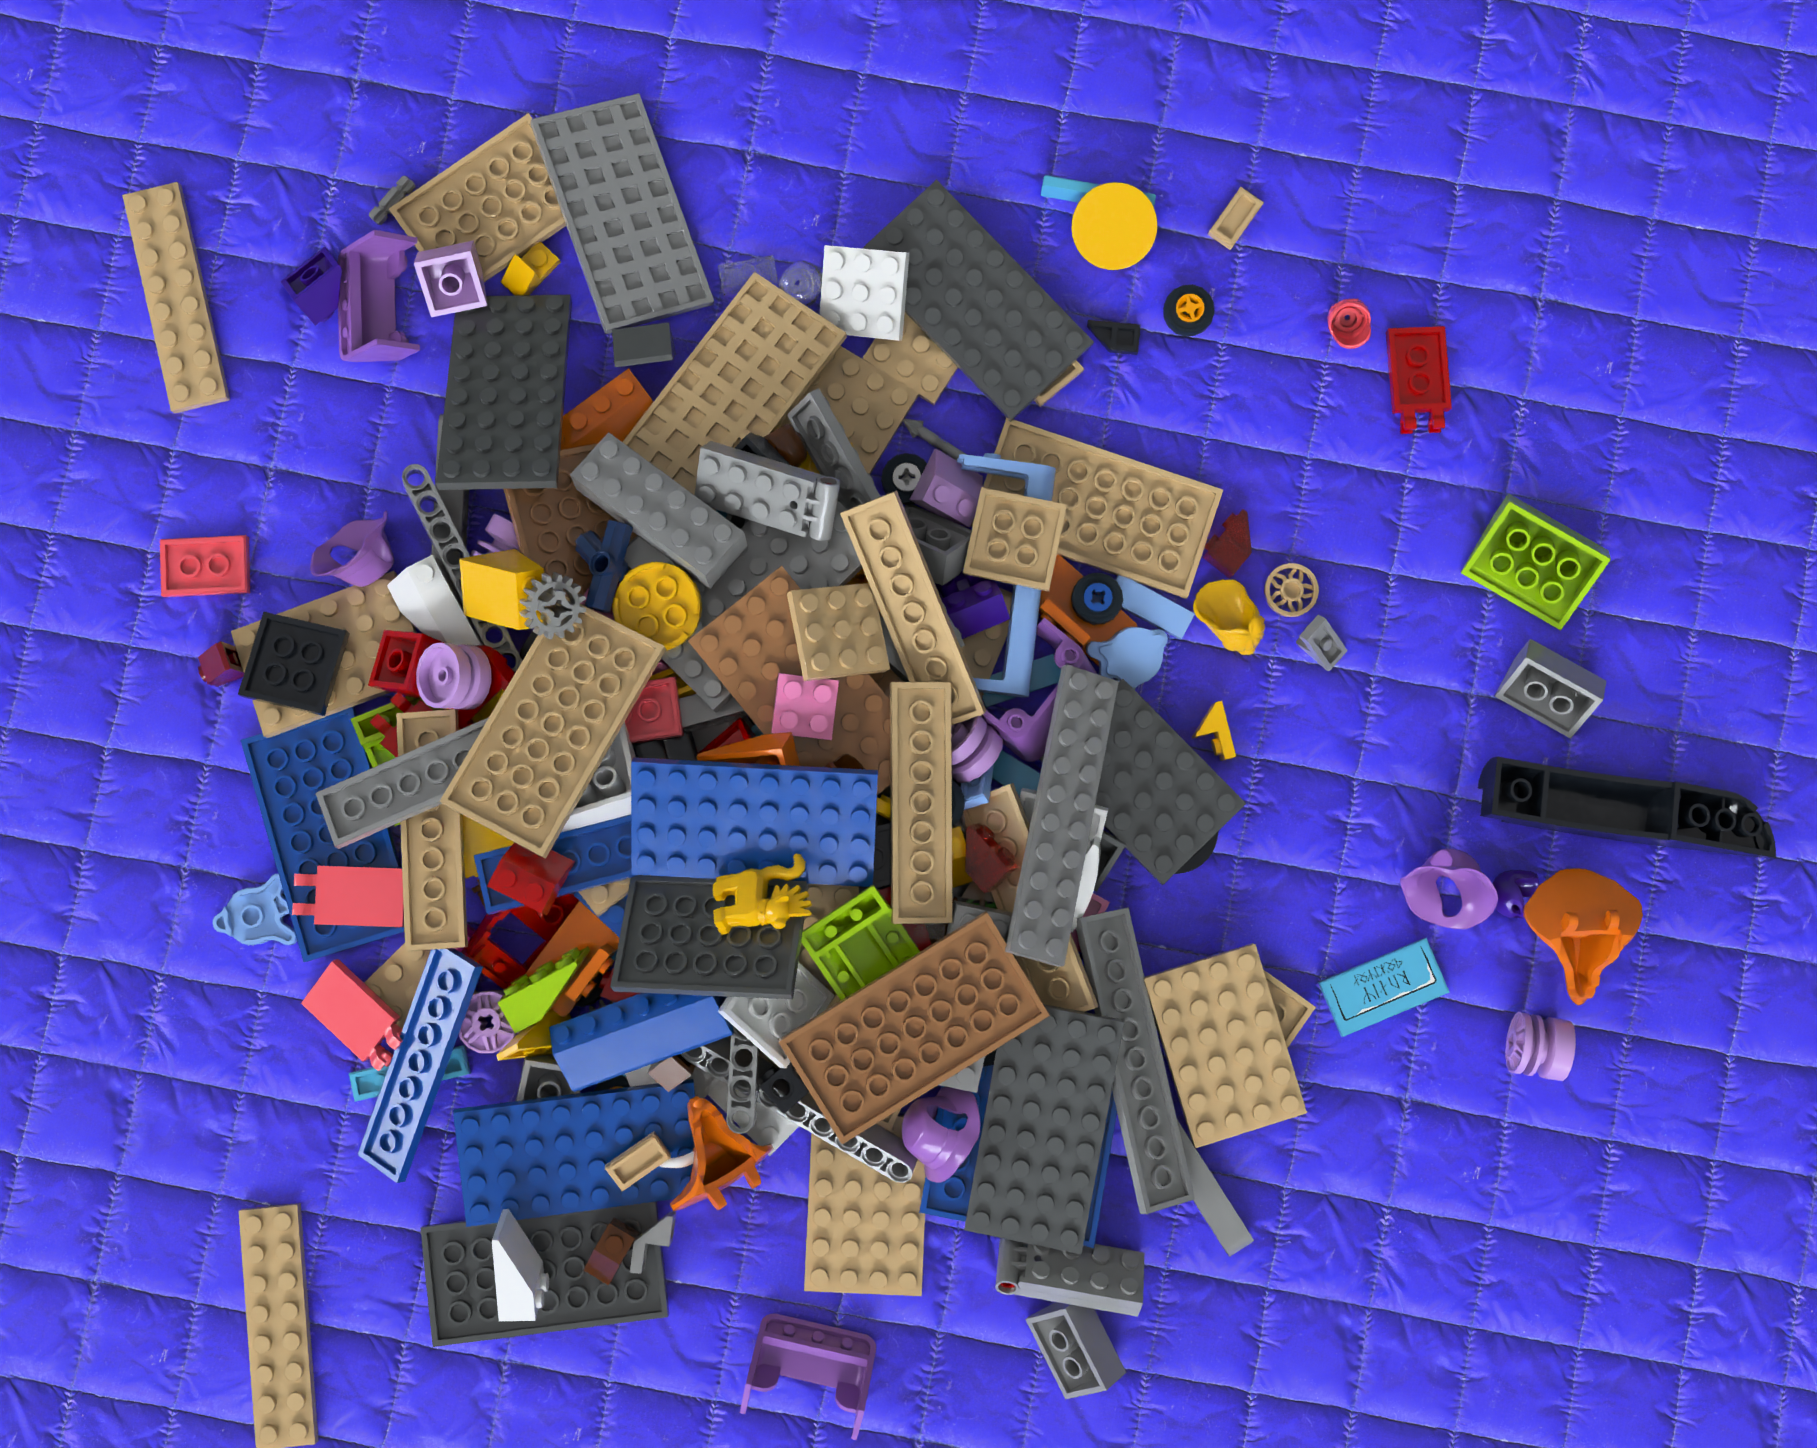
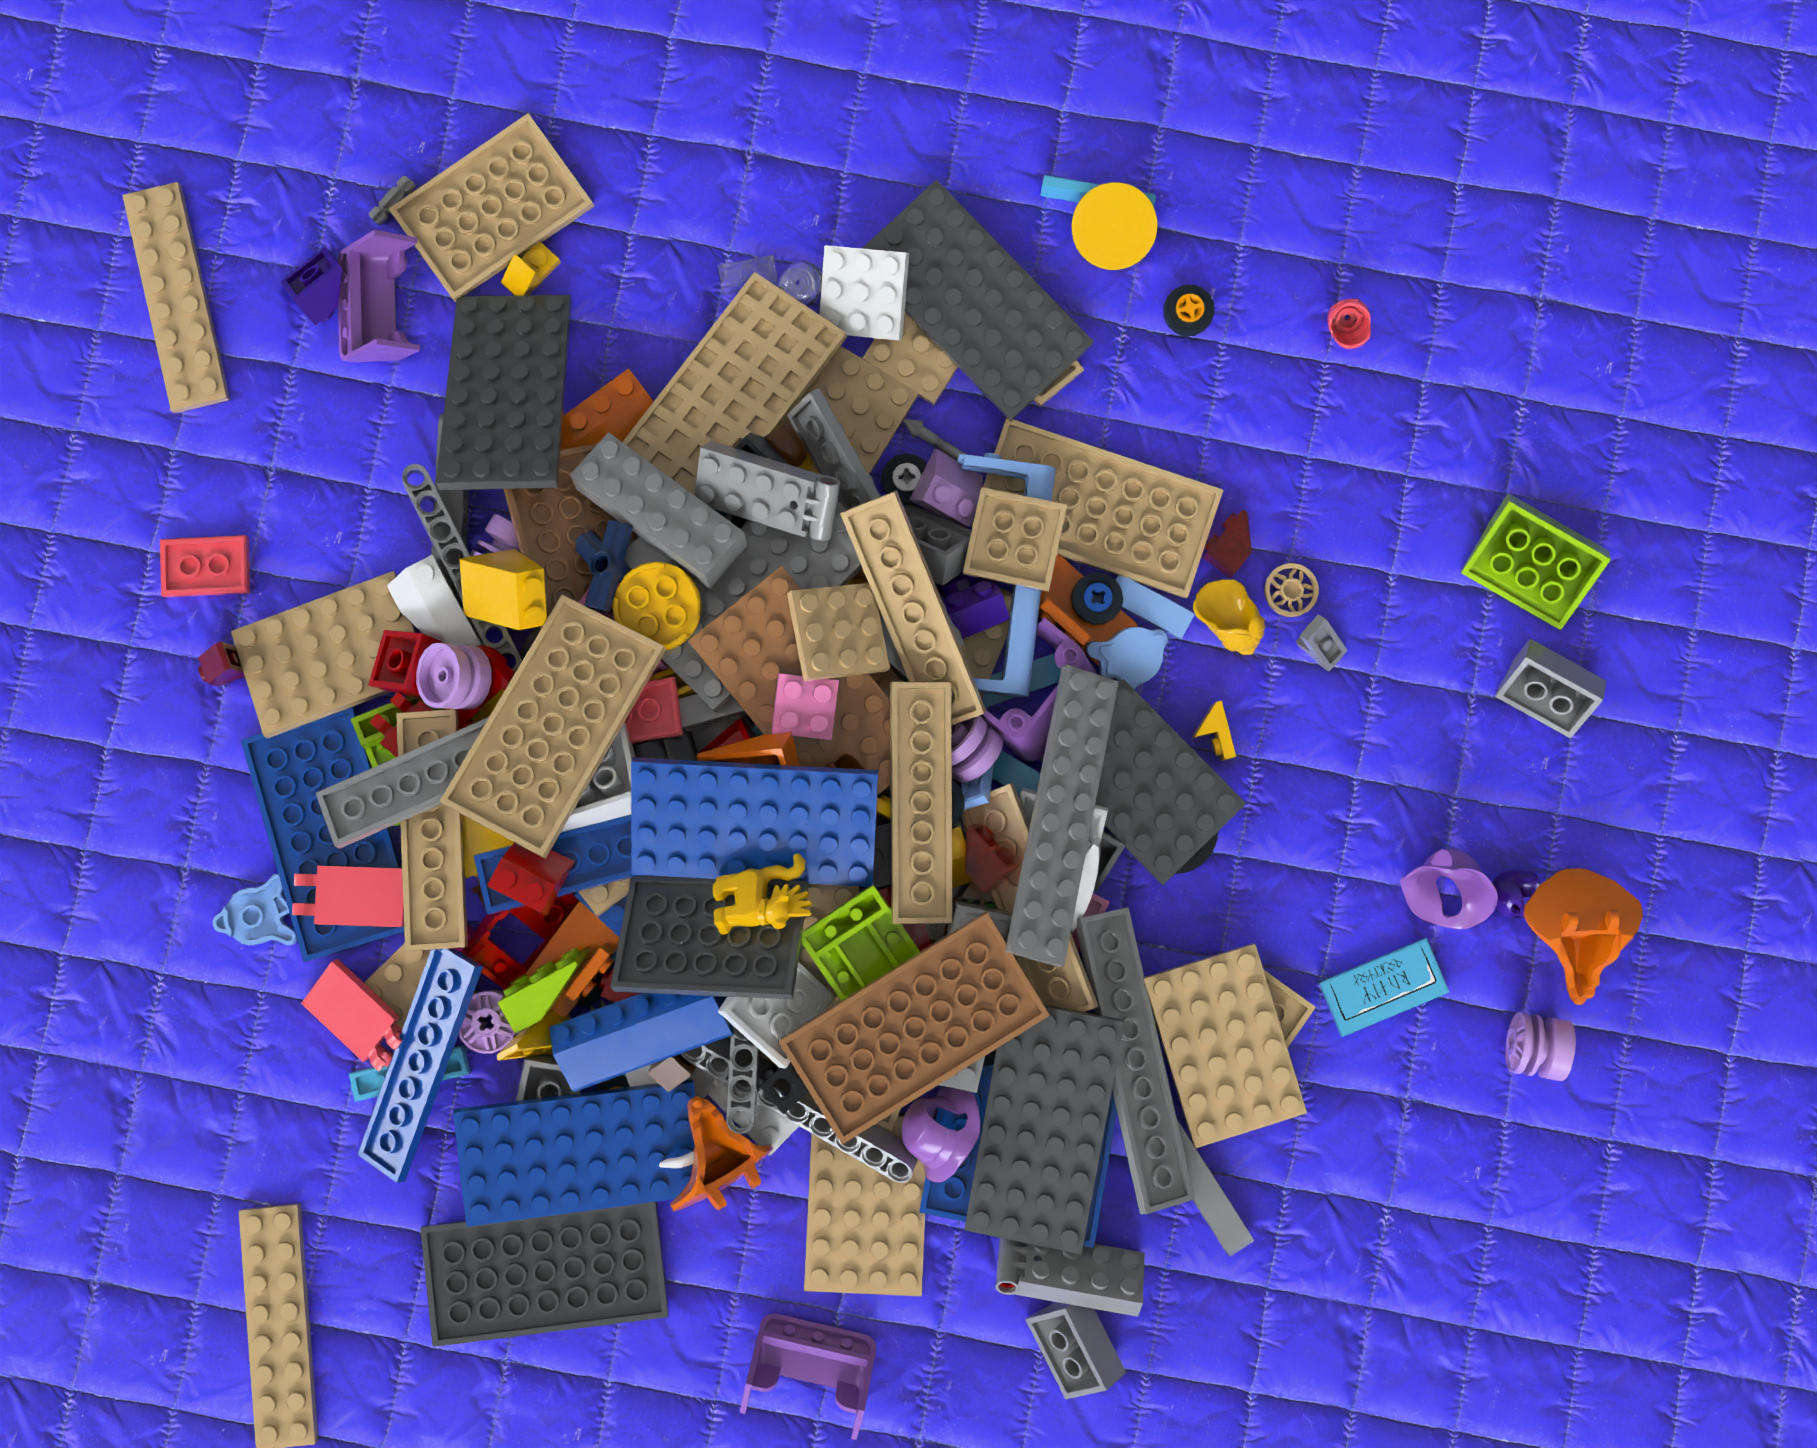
black plate [238,612,350,716] -> none
medium lavender piece [310,511,394,587] -> none
lavender slope [414,240,487,317] -> none
white slope [492,1209,549,1321] -> none
light grey gear [519,572,586,639] -> none
light grey plate [530,93,714,334] -> none
reddish brown slope [583,1217,640,1285] -> none
tan tile [605,1131,671,1191] -> none
dark grey slope [612,322,676,367] -> none
light grey slope [630,1211,676,1274] -> none
black tile [1087,320,1140,355] -> none
tan tile [1207,187,1264,250] -> none
red tile [1386,326,1452,434] -> none
black slope [1478,756,1776,858] -> none

